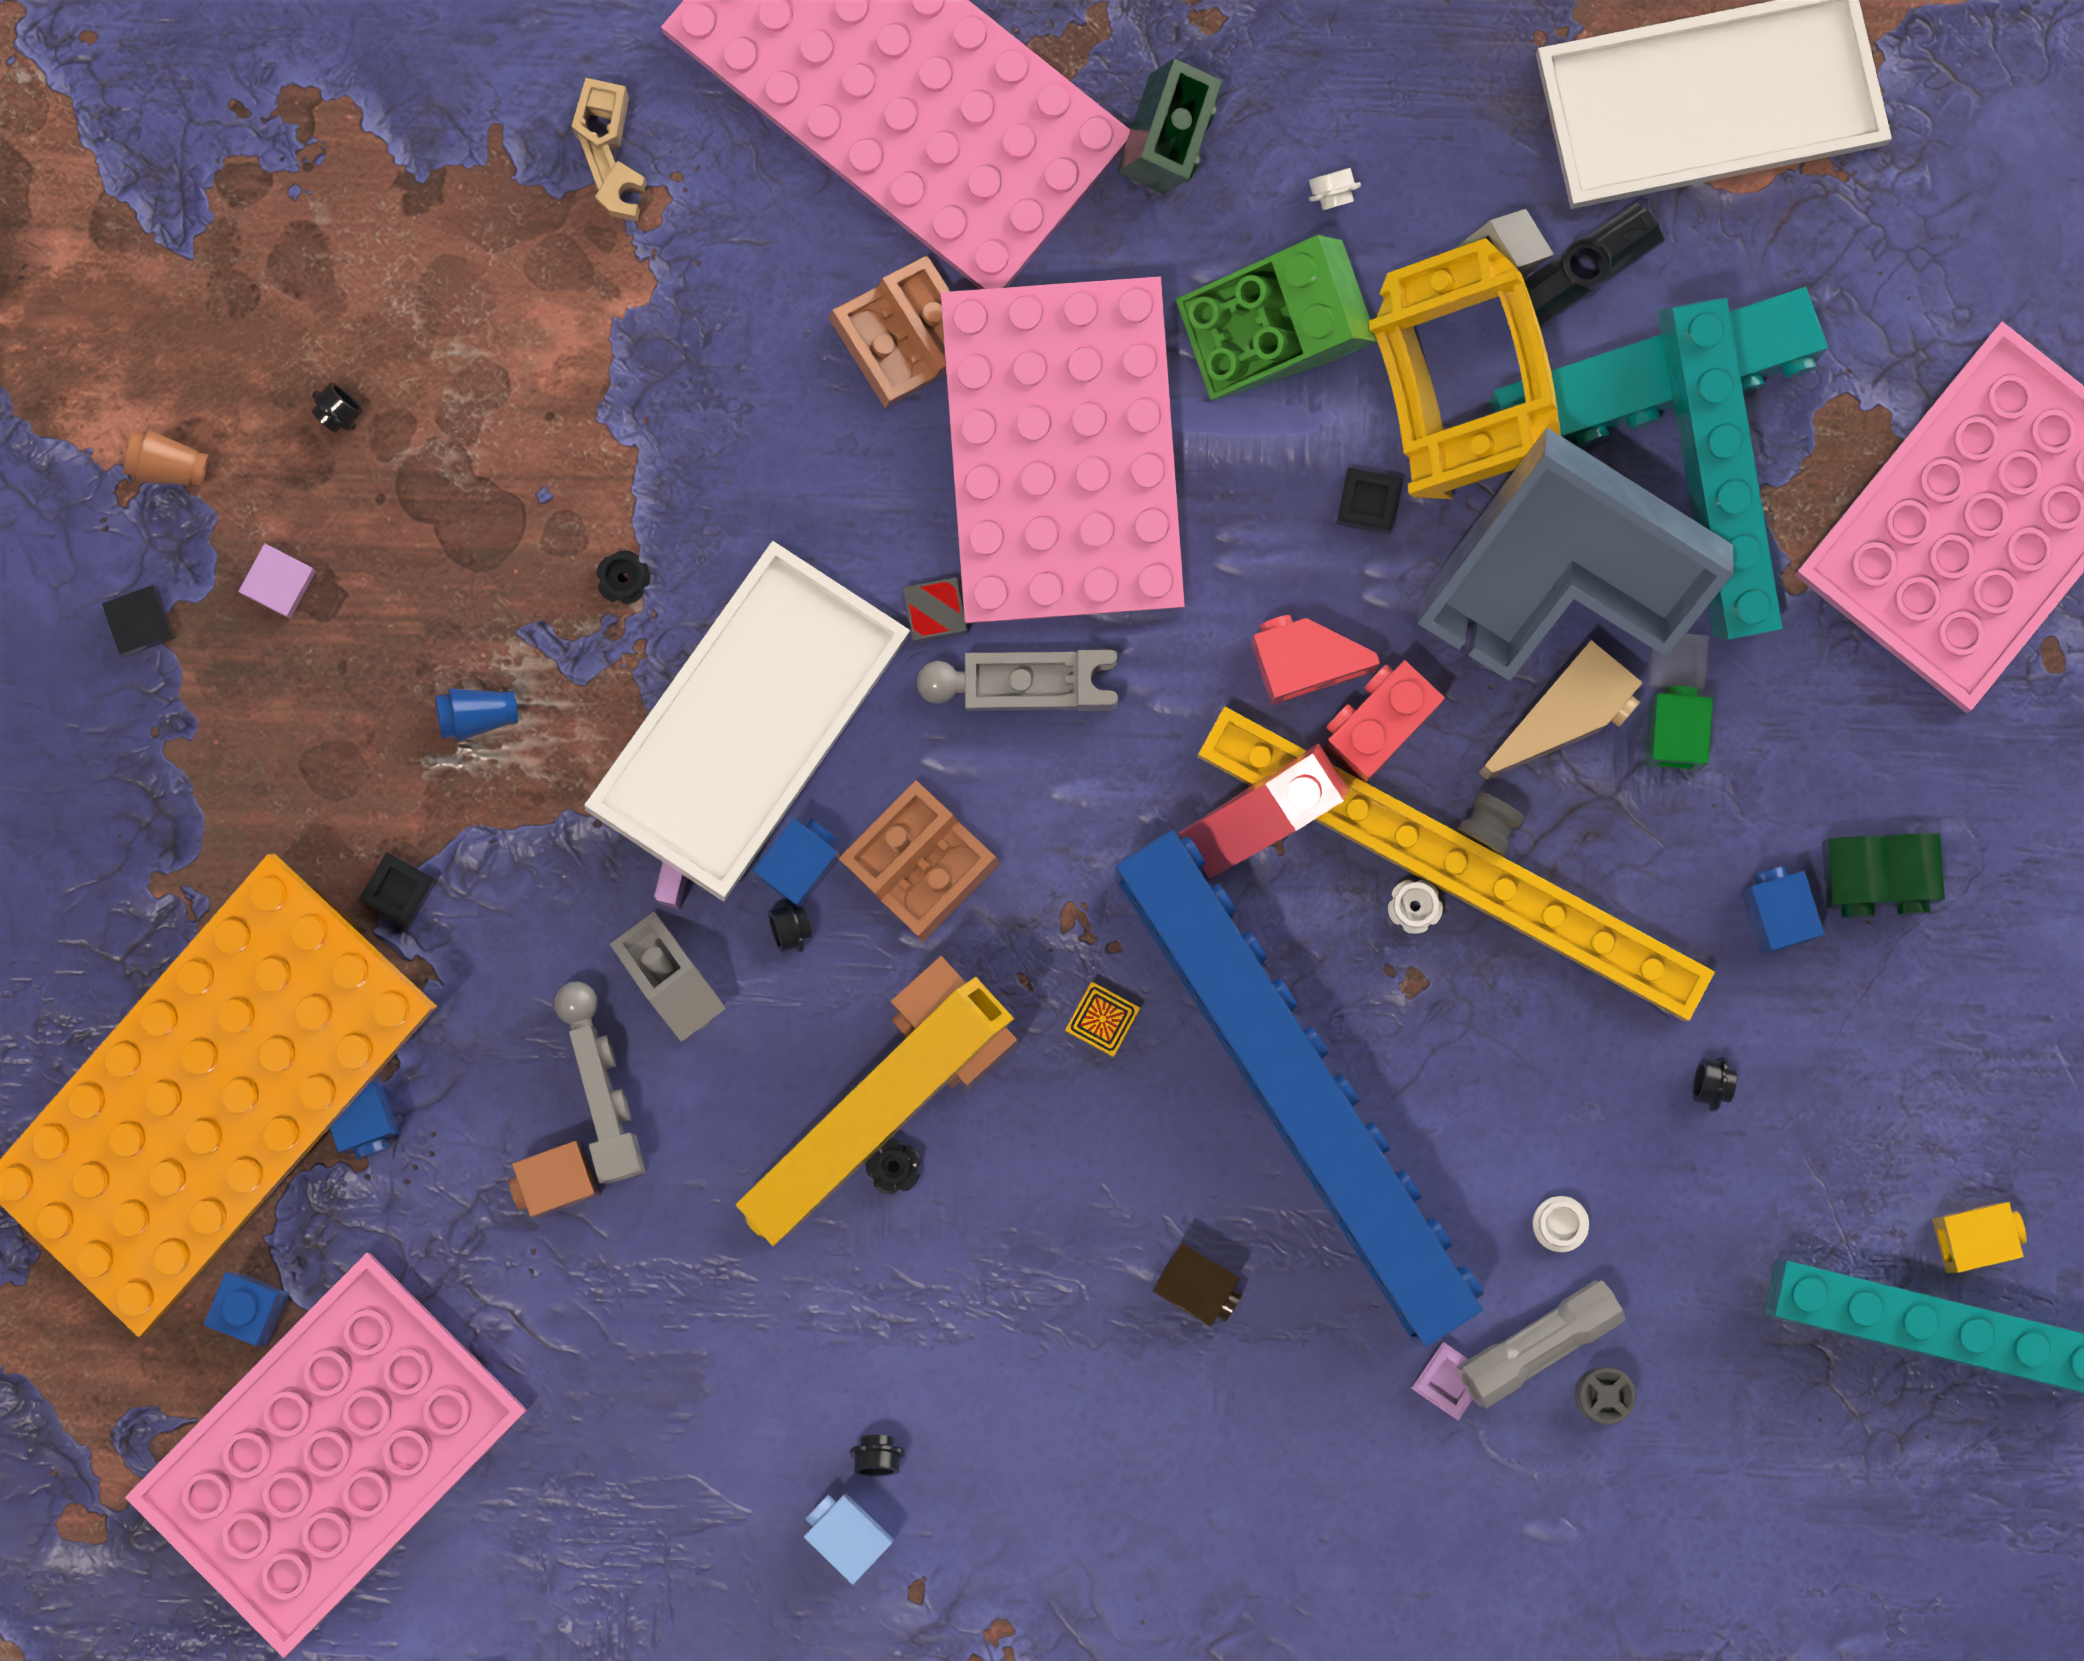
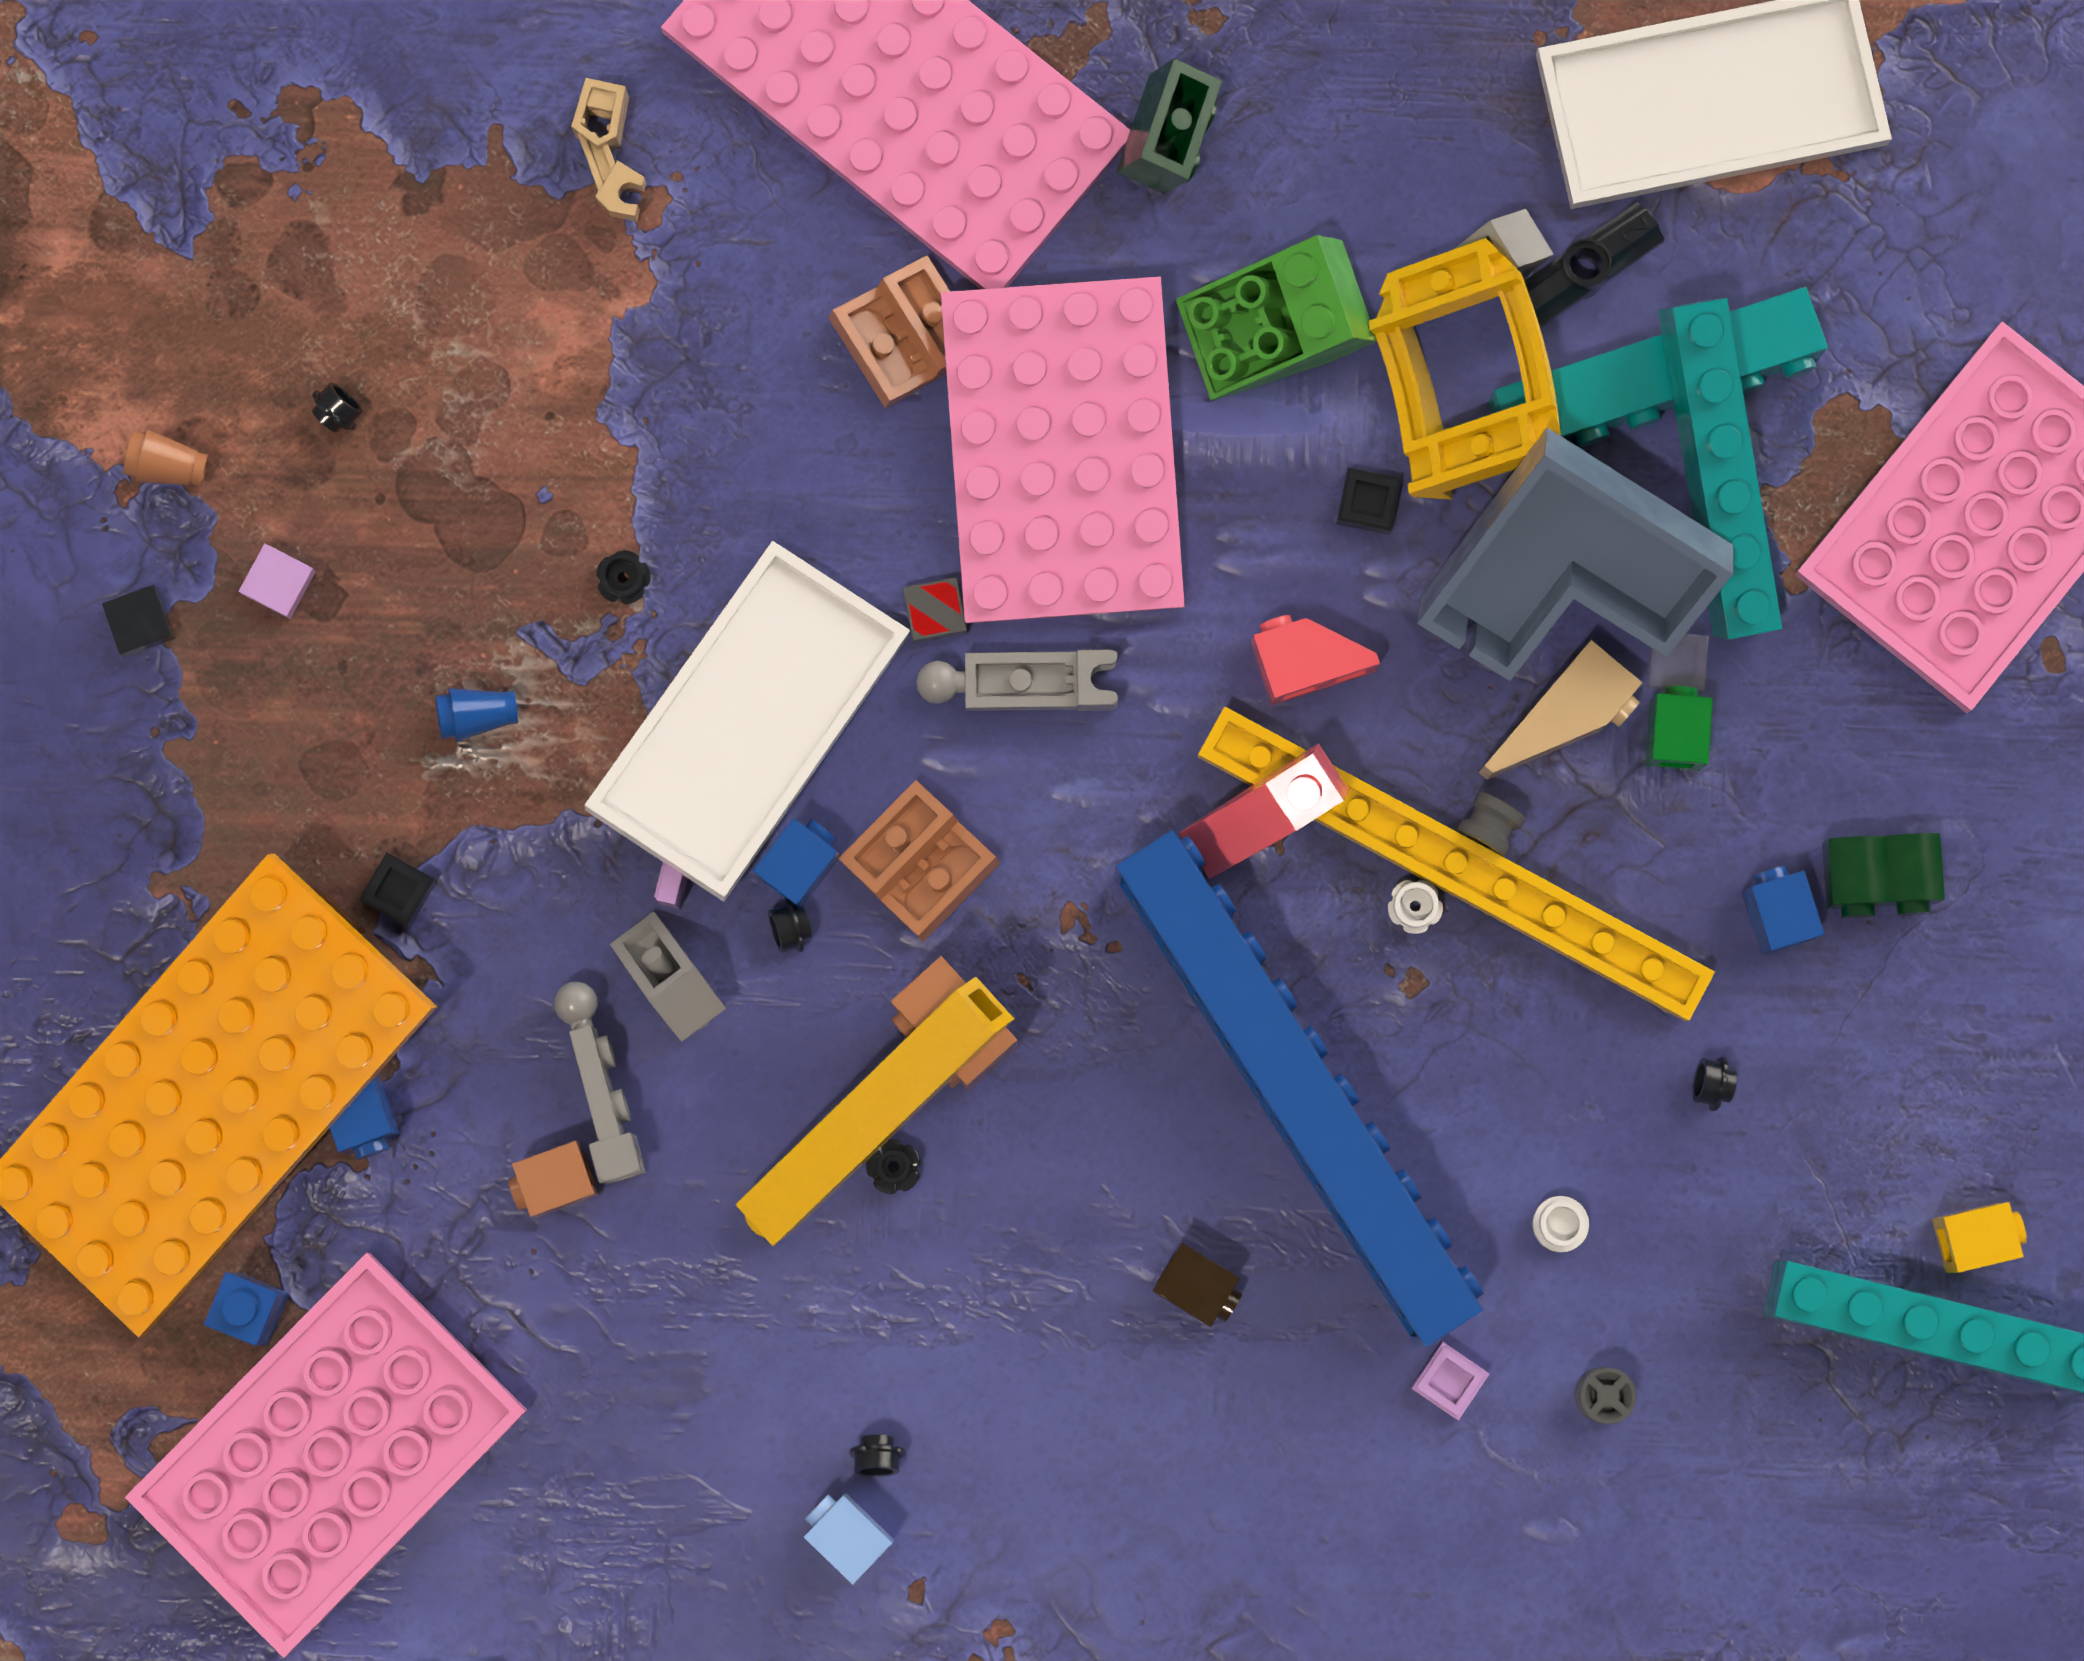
tile [1065,981,1140,1058] -> none
white plate [1308,168,1361,210] -> none
coral brick [1323,660,1445,783] -> none
light grey axle [1457,1280,1625,1409] -> none

